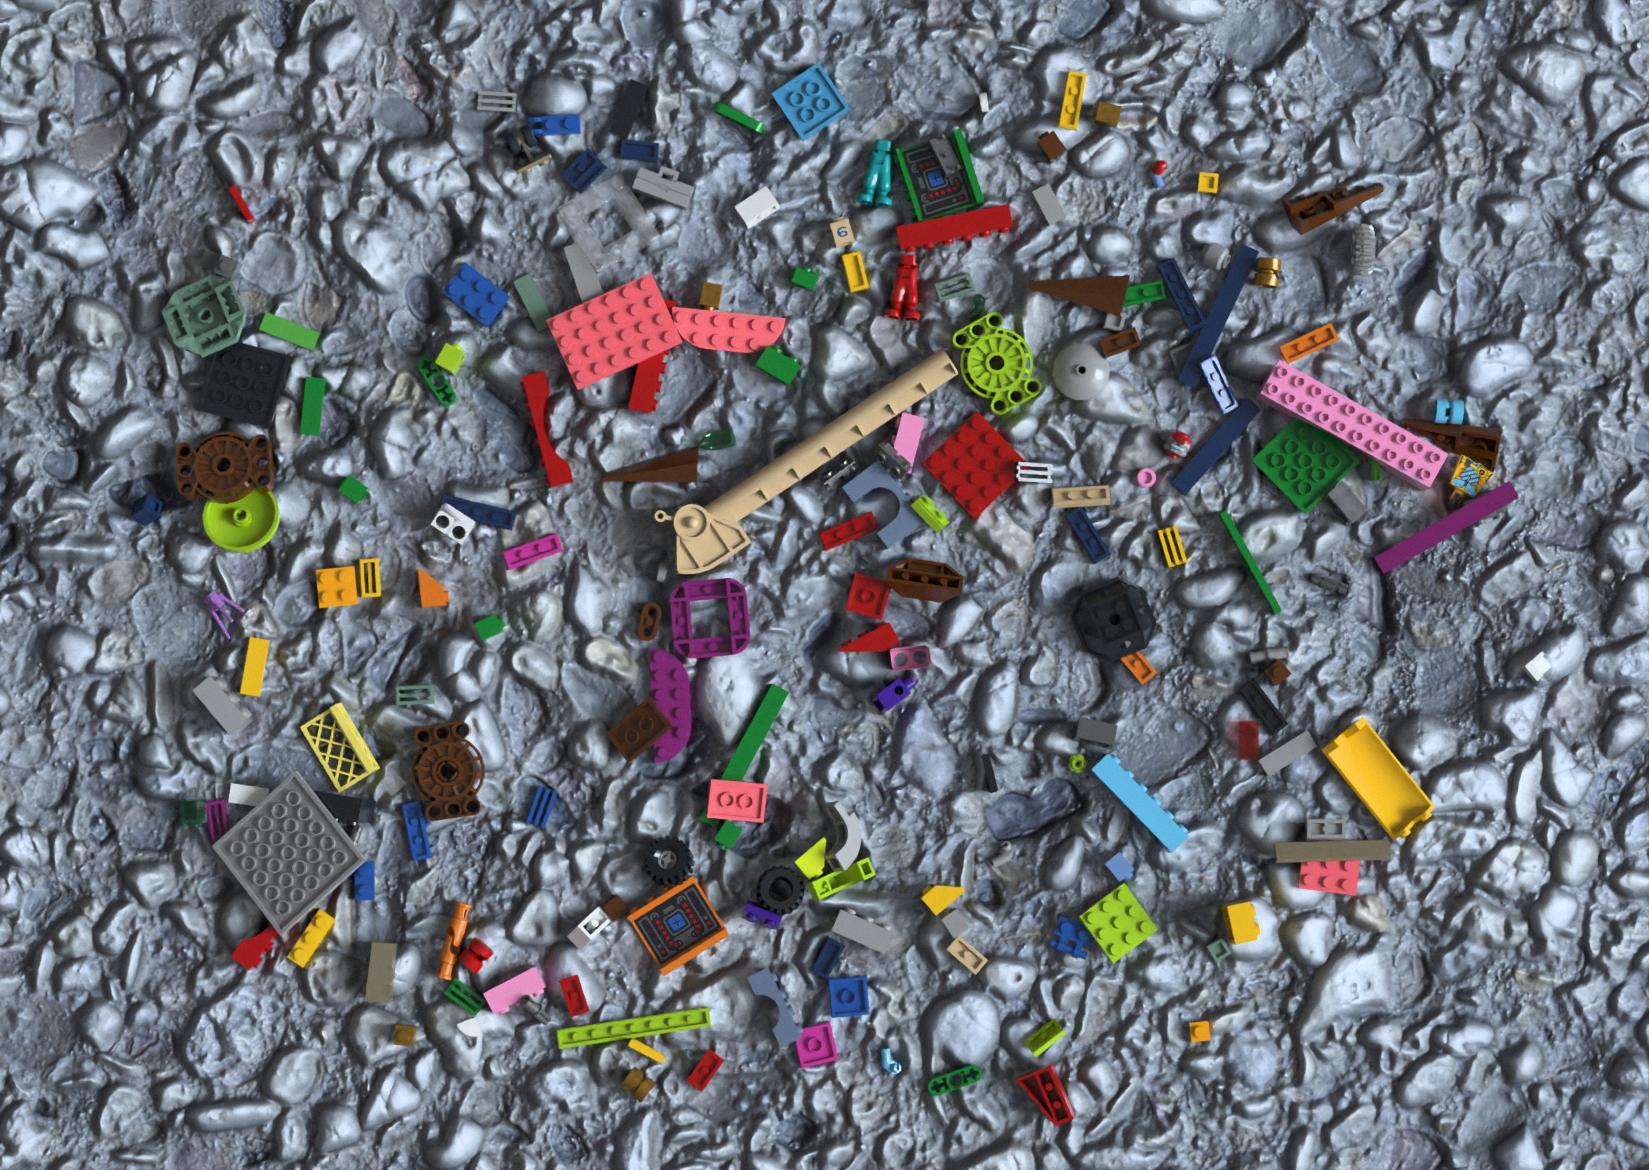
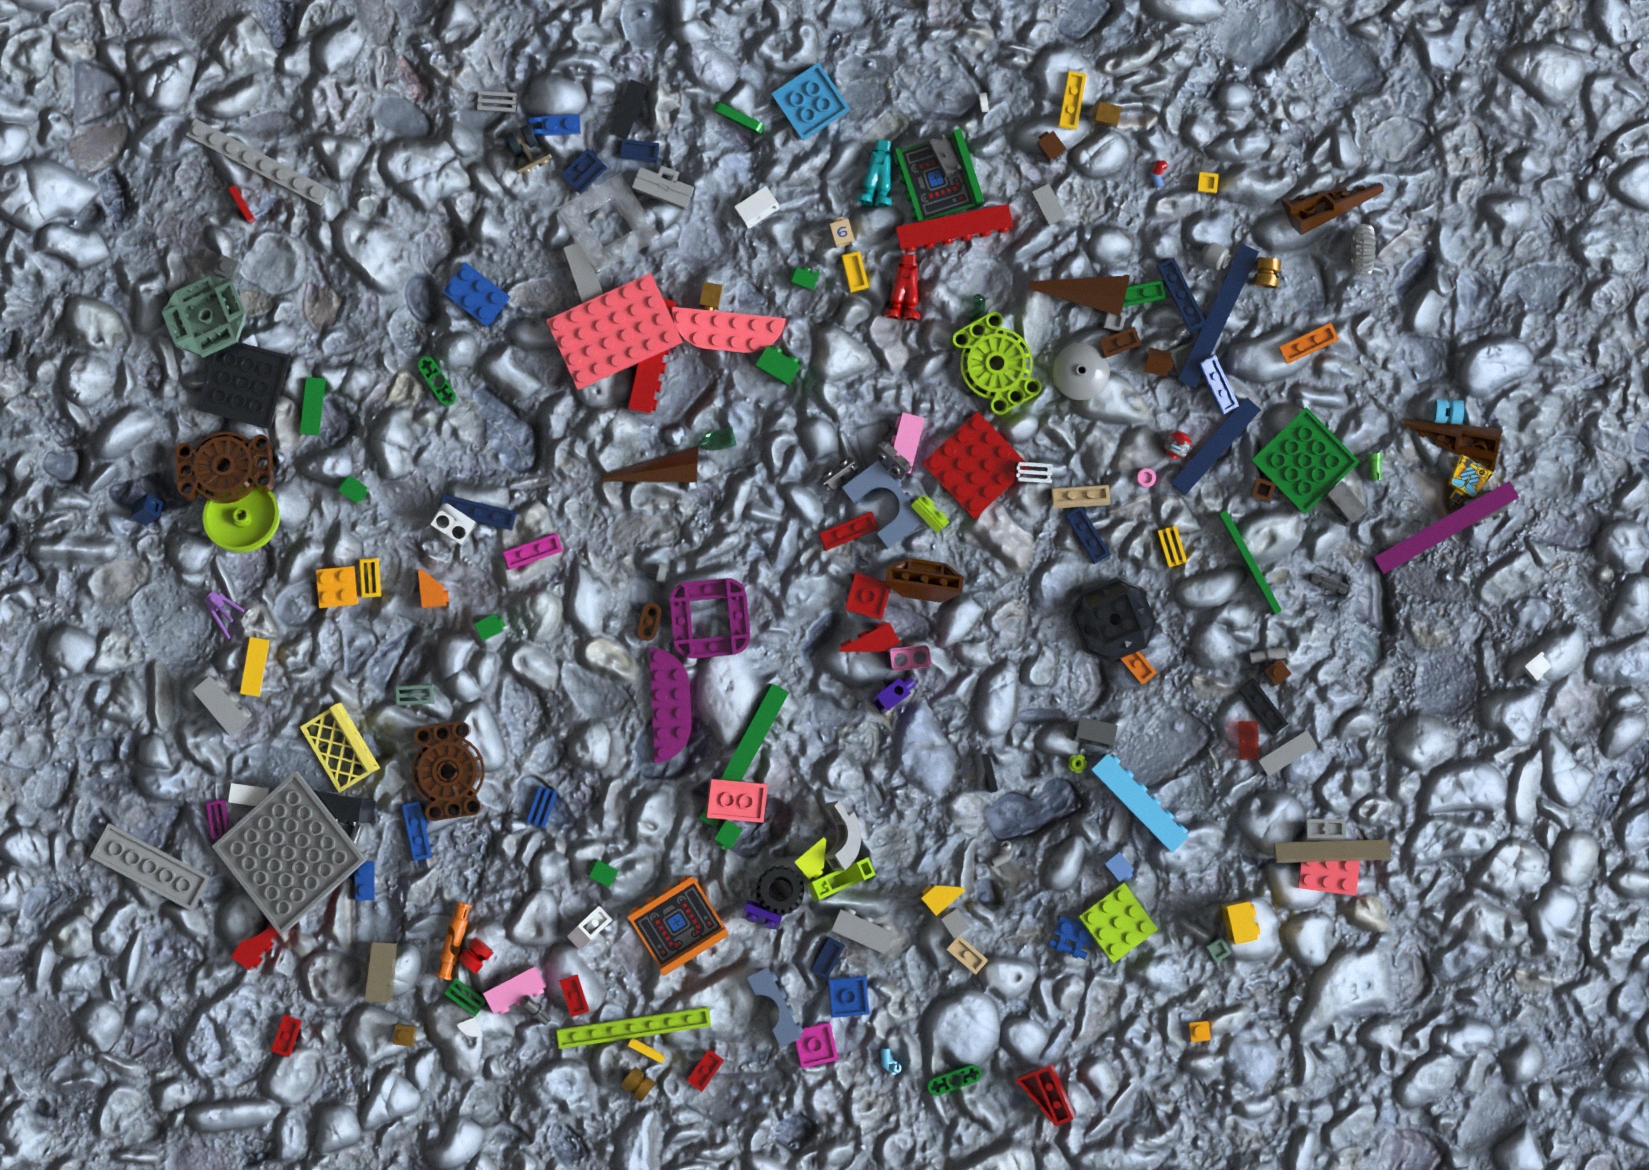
clear green brick [179,799,208,828] -> none
bright green tile [259,312,320,351] -> none
yellow plate [287,909,336,968] -> none
lime brick [435,342,467,376] -> none
sand green tile [513,273,552,333] -> none
red arch [520,371,574,489] -> none
reddish brown tile [603,895,629,922] -> none
reddish brown plate [606,697,673,763] -> none
black wheel [643,836,695,888] -> none
tan piece [653,349,958,574] -> none
sand green tile [933,272,976,303] -> none
lime plate [1024,1018,1066,1057] -> none
bright pink arch [1255,360,1448,491] -> none
yellow cylinder [1321,716,1435,841] -> none
none -> light grey plate [90,823,211,911]
none -> light grey plate [186,119,330,206]
none -> red plate [271,1014,303,1057]
none -> green brick [588,860,619,888]
none -> reddish brown brick [1144,347,1174,377]
none -> reddish brown brick [1249,478,1276,503]

